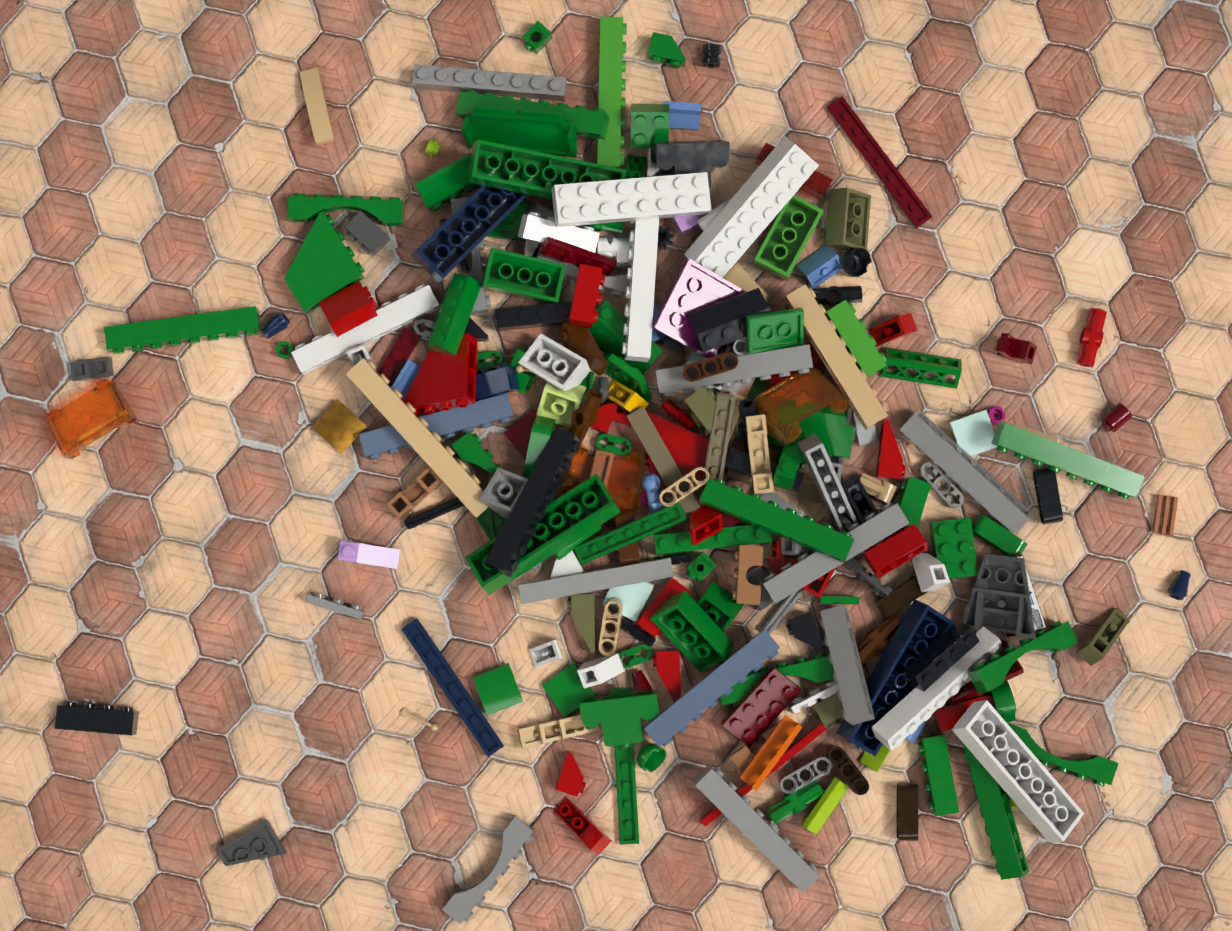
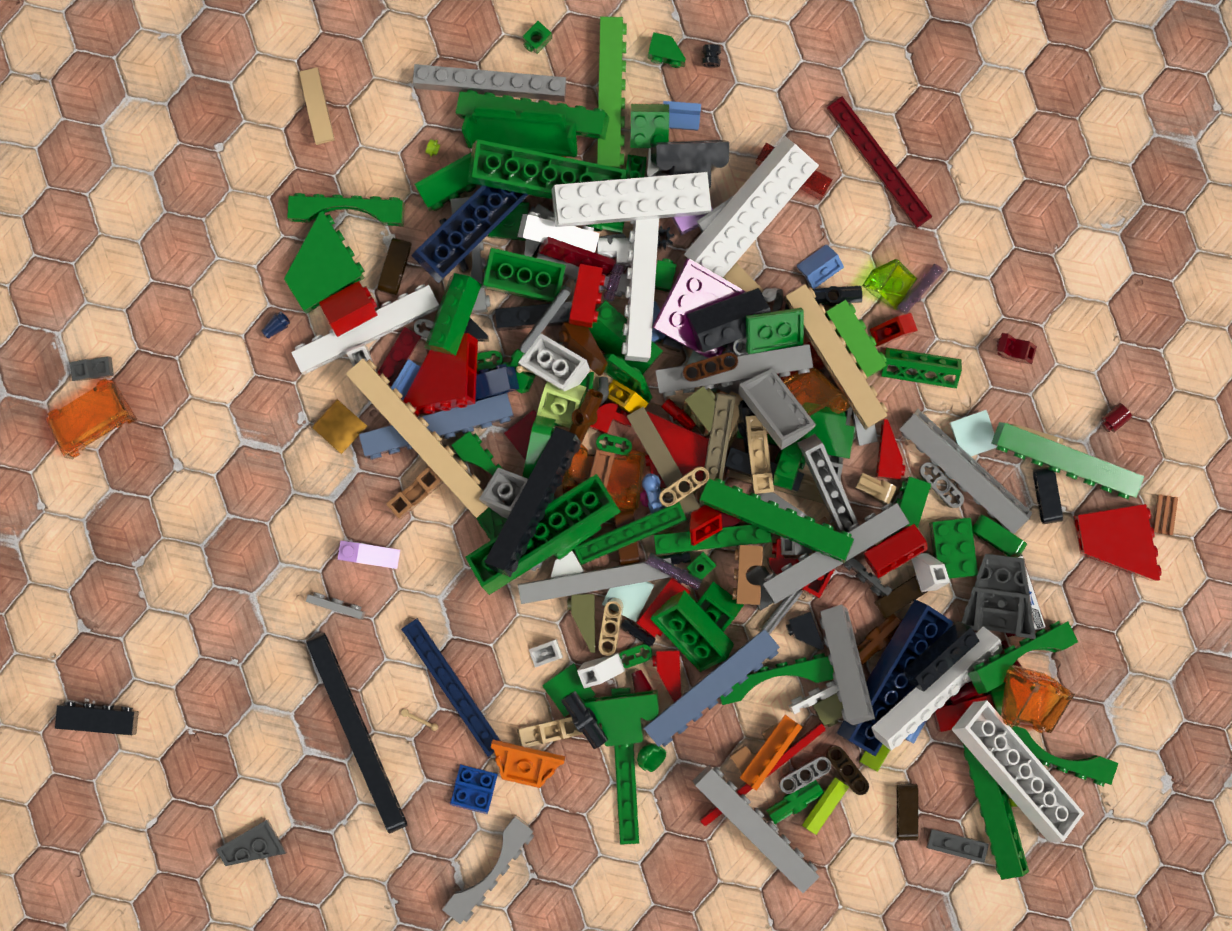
green brick [104,306,262,354] -> none
green bush [276,341,294,359] -> none
dark grey brick [345,210,390,256] -> none
black axle [404,497,464,529] -> none
green slope [473,663,523,715] -> none
red slope [553,797,612,855] -> none
red slope [555,751,586,797] -> none
dark red plate [721,665,802,747] -> none
bright green brick [753,195,824,281] -> none
green tile [819,596,859,604] -> none
olive slope [825,187,871,250] -> none
black hair [841,248,872,277] -> none
black slope [841,475,879,525] -> none
green brick [918,734,959,816] -> none
dark pink plate [987,406,1005,425] -> none
red piece [1076,308,1107,368] -> none
olive slope [1077,608,1130,666] -> none
dark blue cone [1168,570,1191,600] -> none
none -> black beam [306,632,408,834]
none -> dark brown beam [378,238,412,295]
none -> blue slope [450,765,498,815]
none -> orange wing [491,740,566,788]
none -> tile [520,285,571,354]
none -> black piece [561,691,608,749]
none -> clear purple axle [604,264,624,302]
none -> clear purple pin [645,553,702,591]
none -> green slope [655,258,677,293]
none -> light grey slope [739,368,816,450]
none -> light grey piece [762,288,783,312]
none -> clear neon green slope [862,259,917,310]
none -> pin [897,264,944,314]
none -> dark grey plate [926,829,989,863]
none -> clear orange windscreen [1001,665,1075,734]
none -> red slope [1073,504,1162,581]

